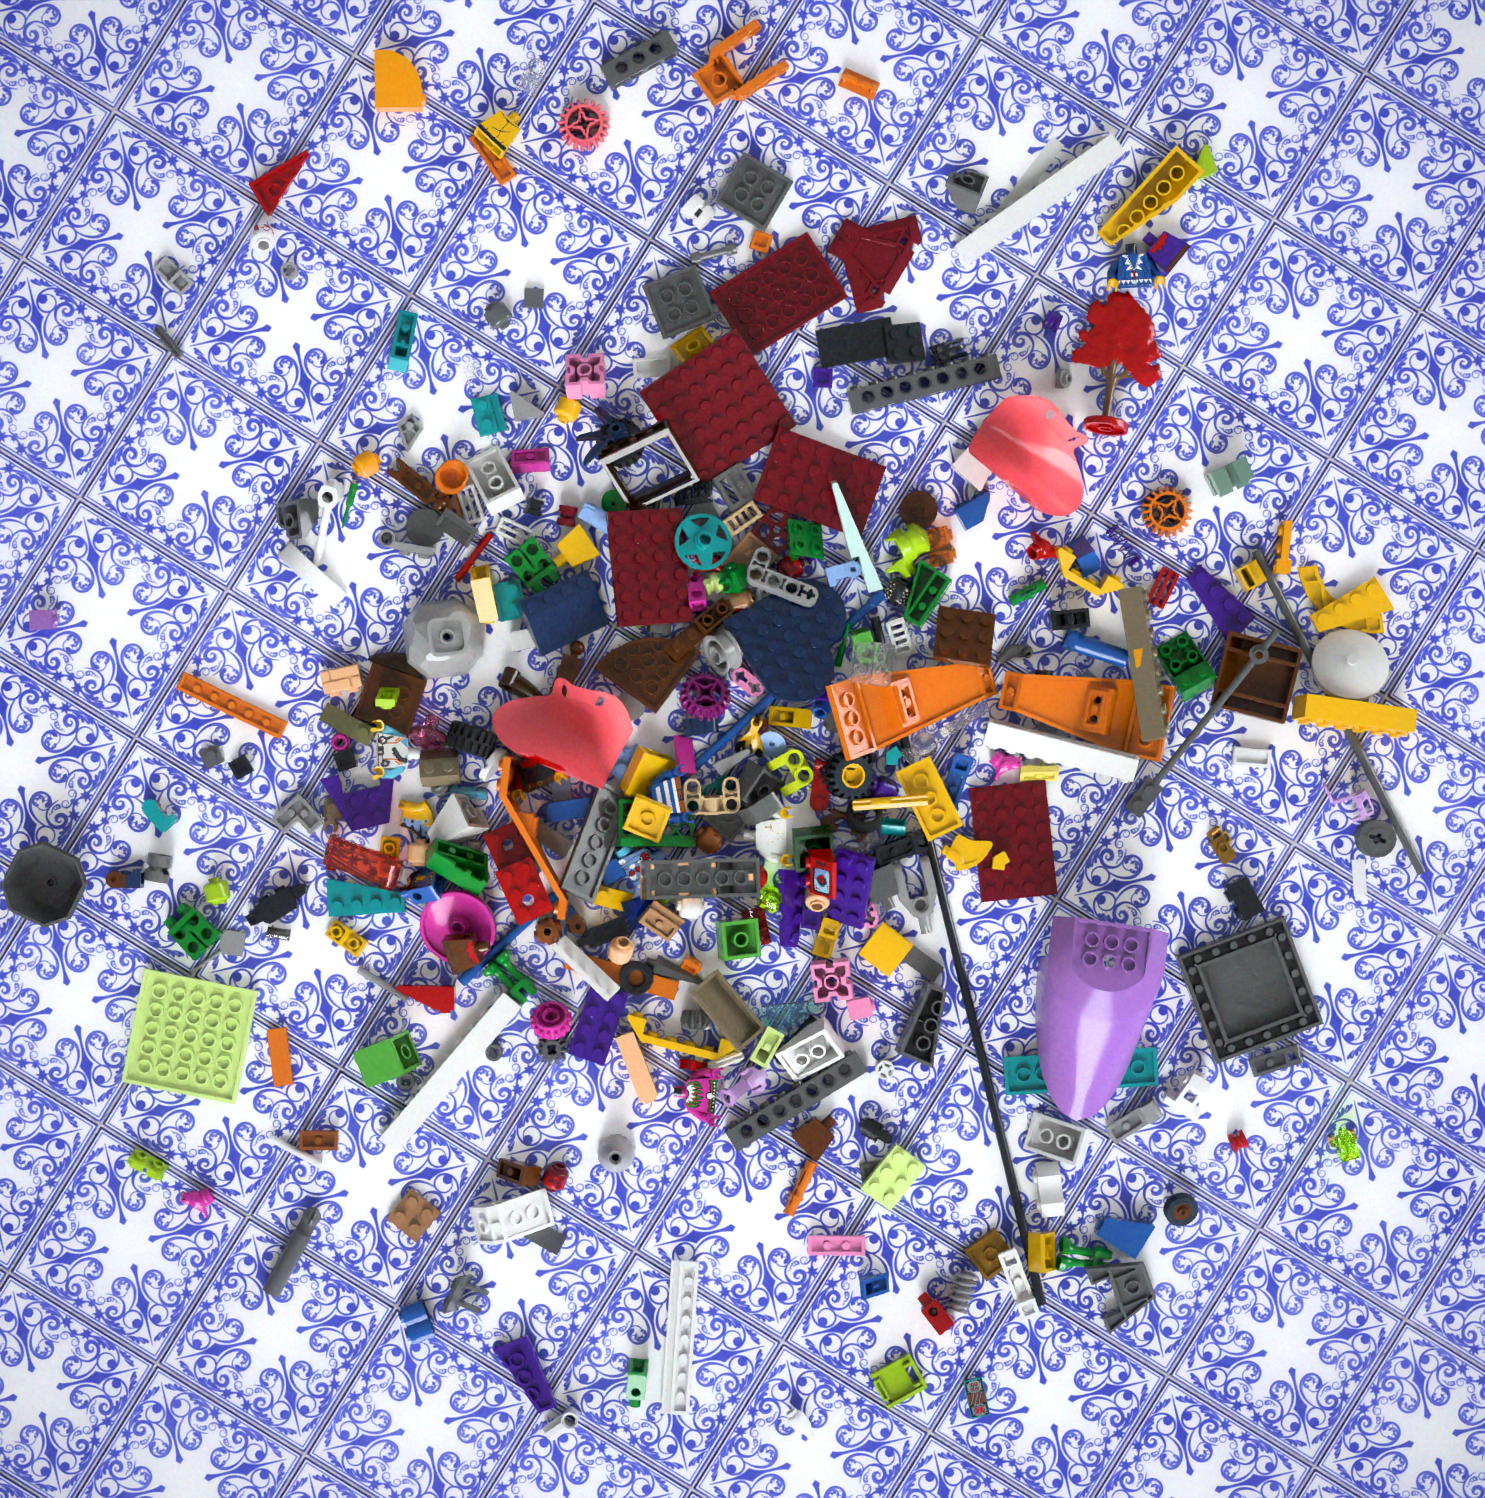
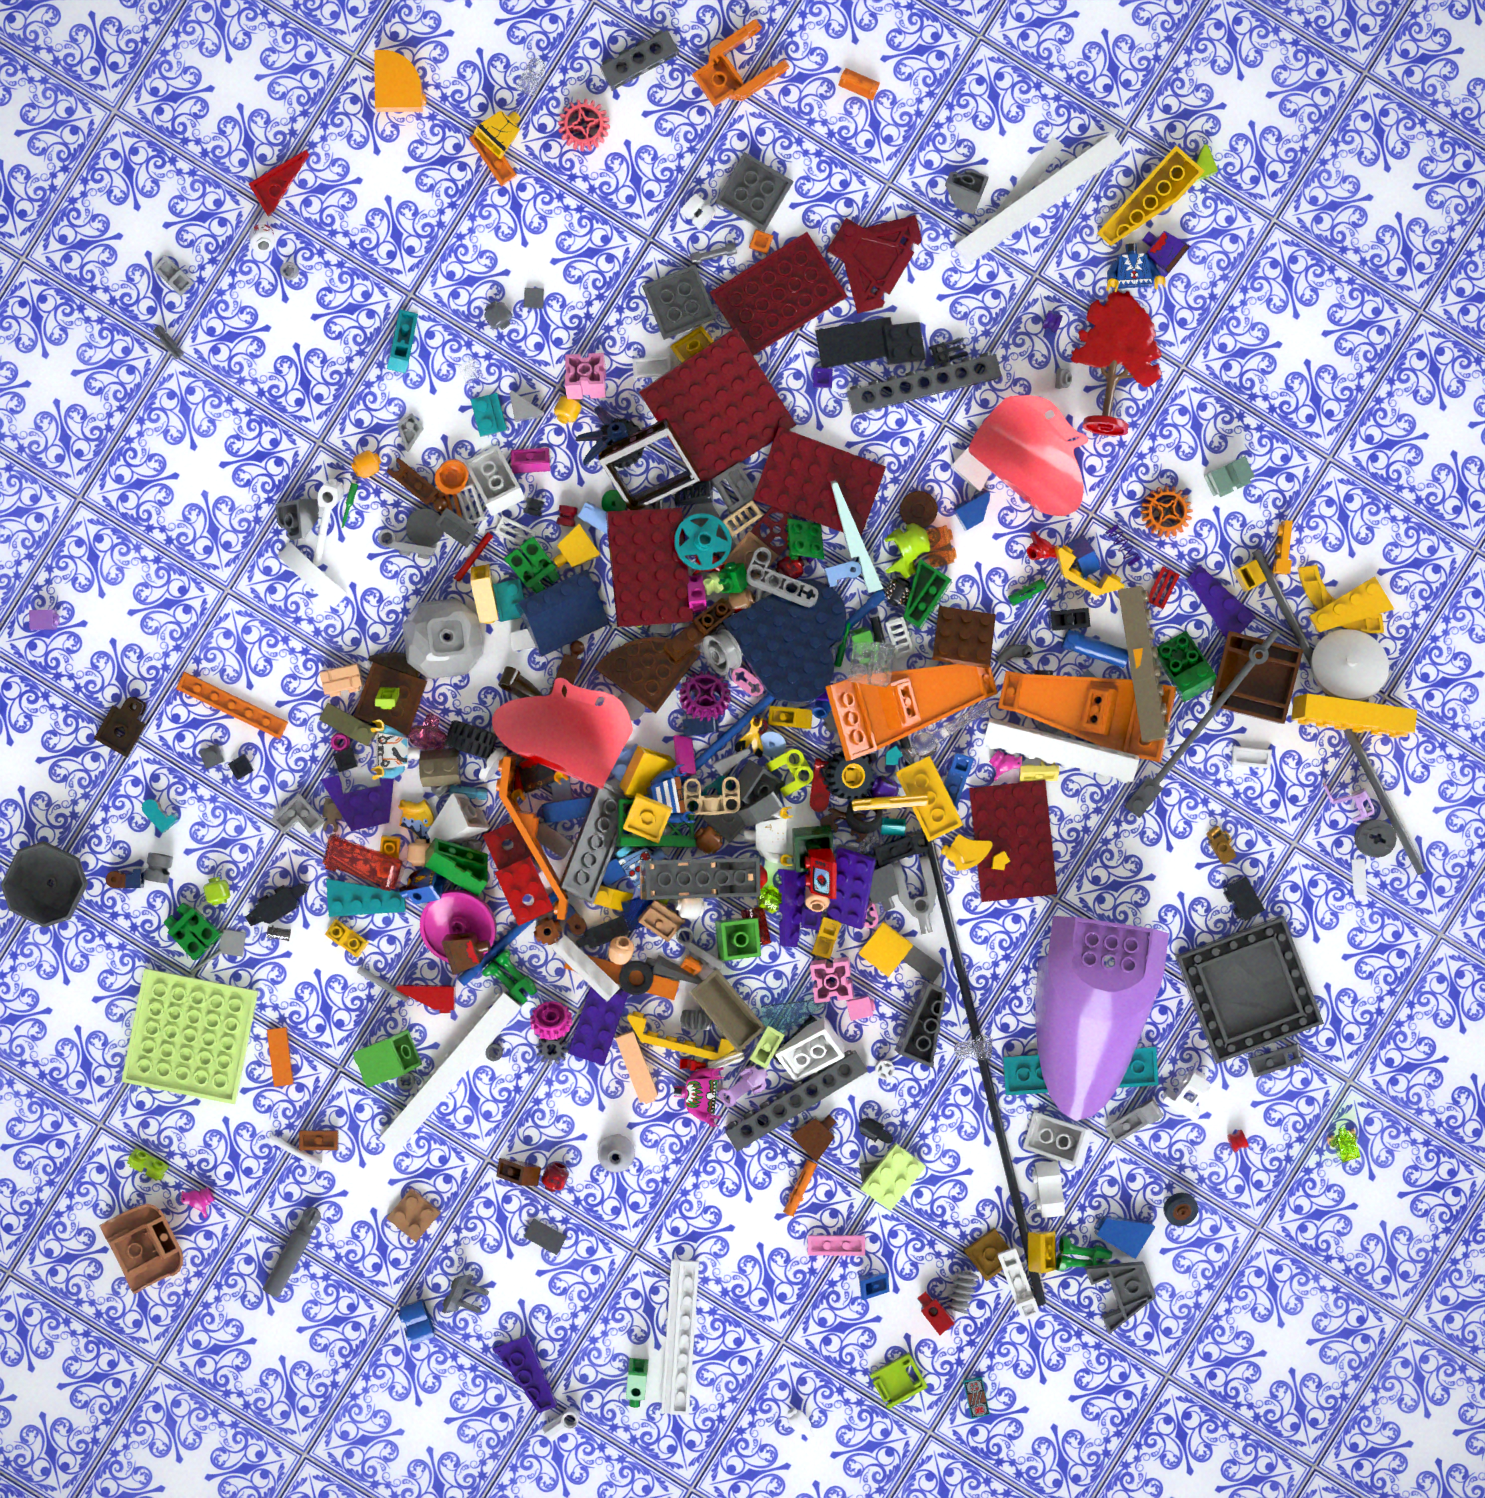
white bracket [469,1188,555,1245] -> none
none -> dark brown plate [94,697,148,758]
none -> nougat piece [99,1204,183,1294]
none -> light grey plate [676,926,724,970]
none -> clear piece [954,1034,993,1060]

